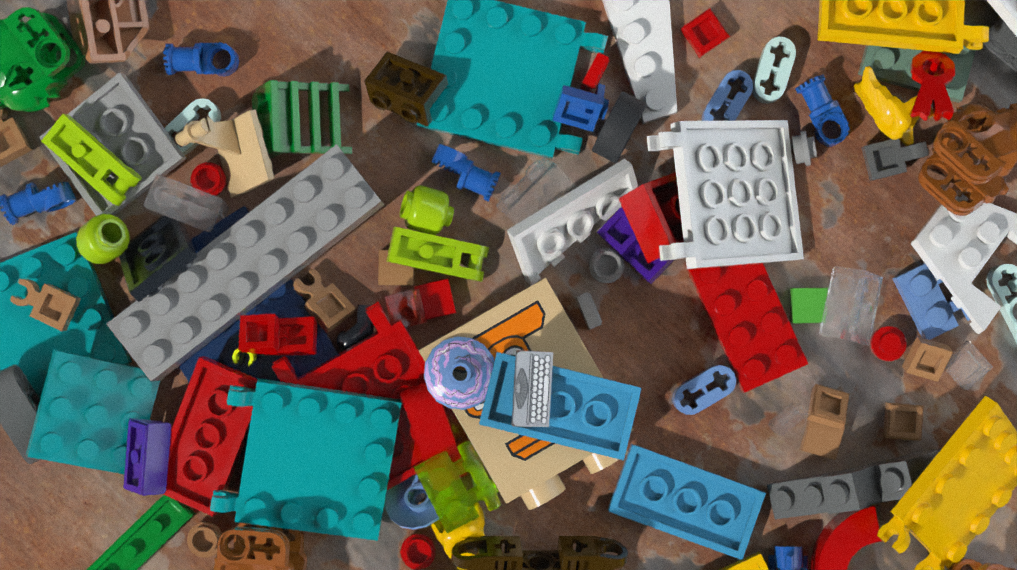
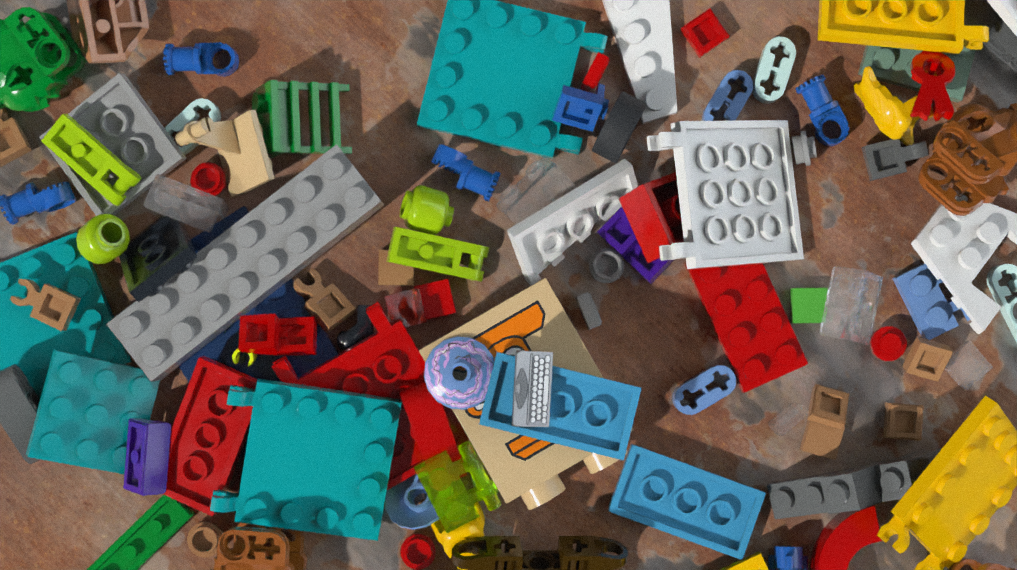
dark brown bracket [364,51,448,126] -> none

